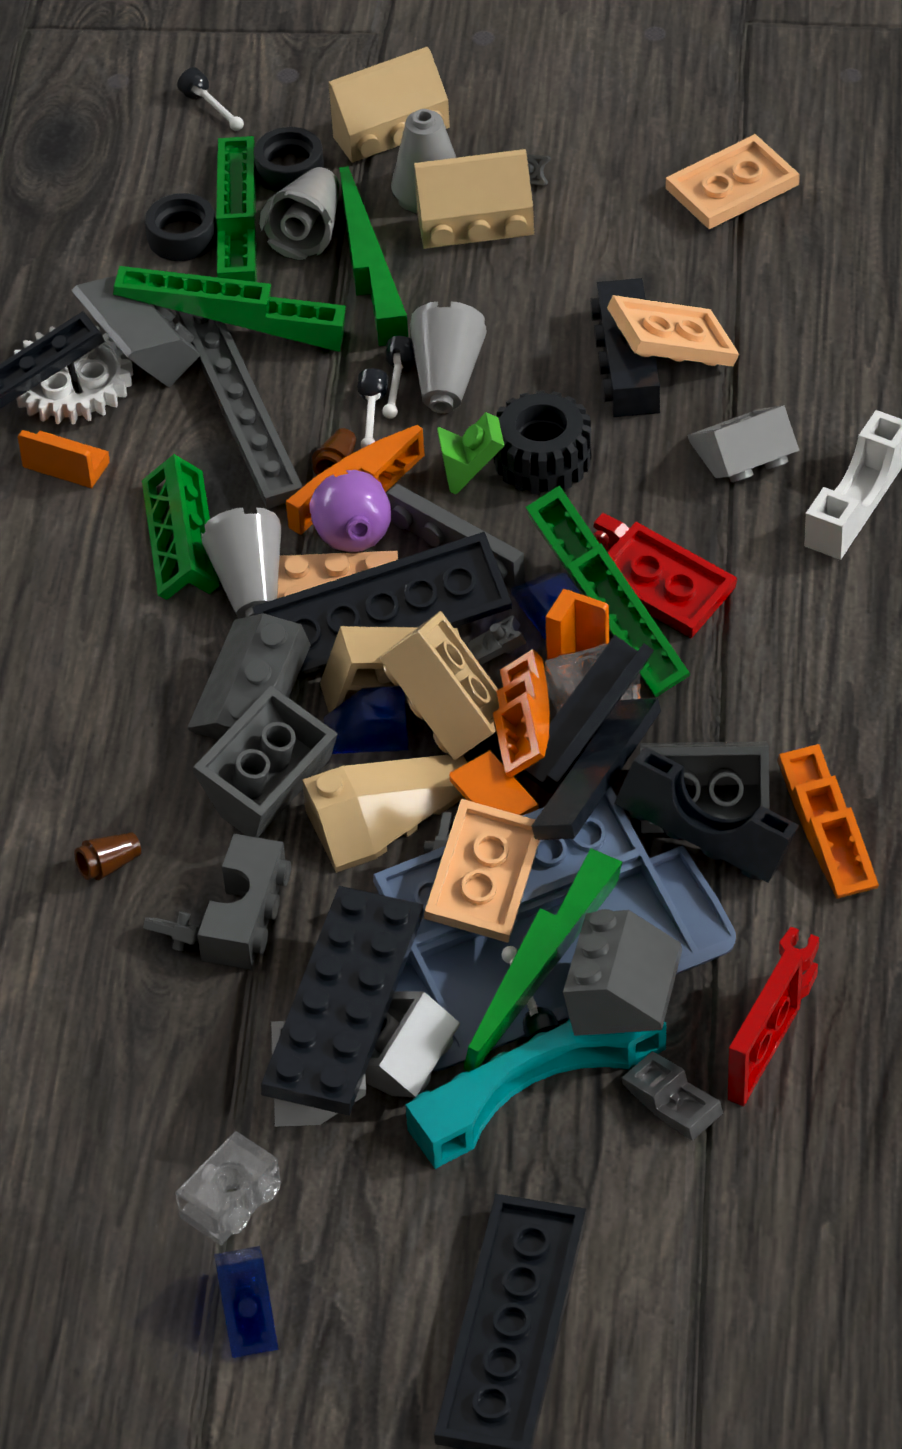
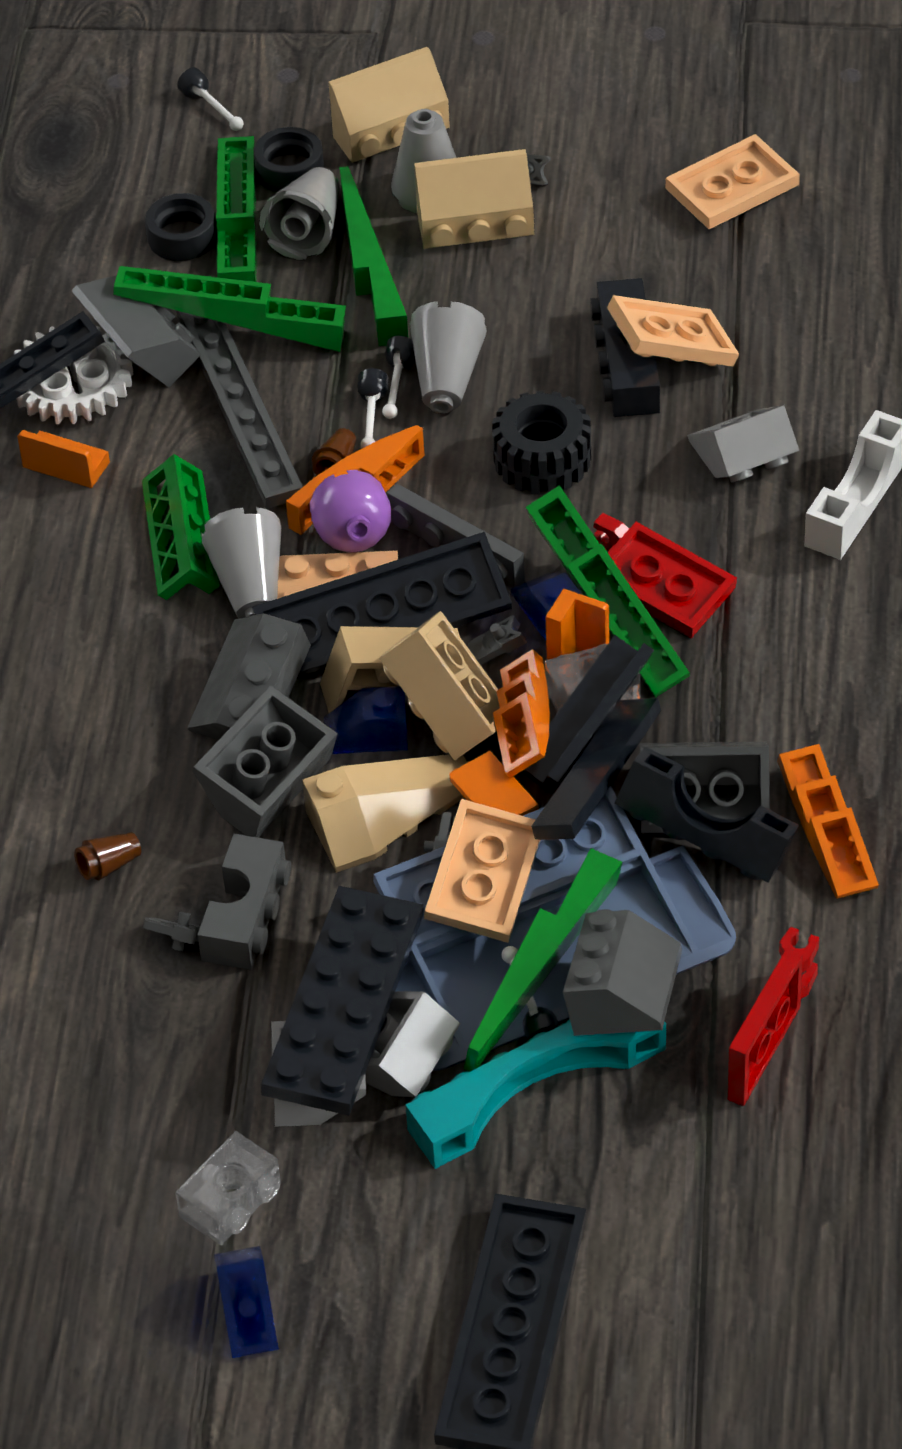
bright green slope [437,412,504,494] -> none
flat silver slope [622,1051,723,1141] -> none

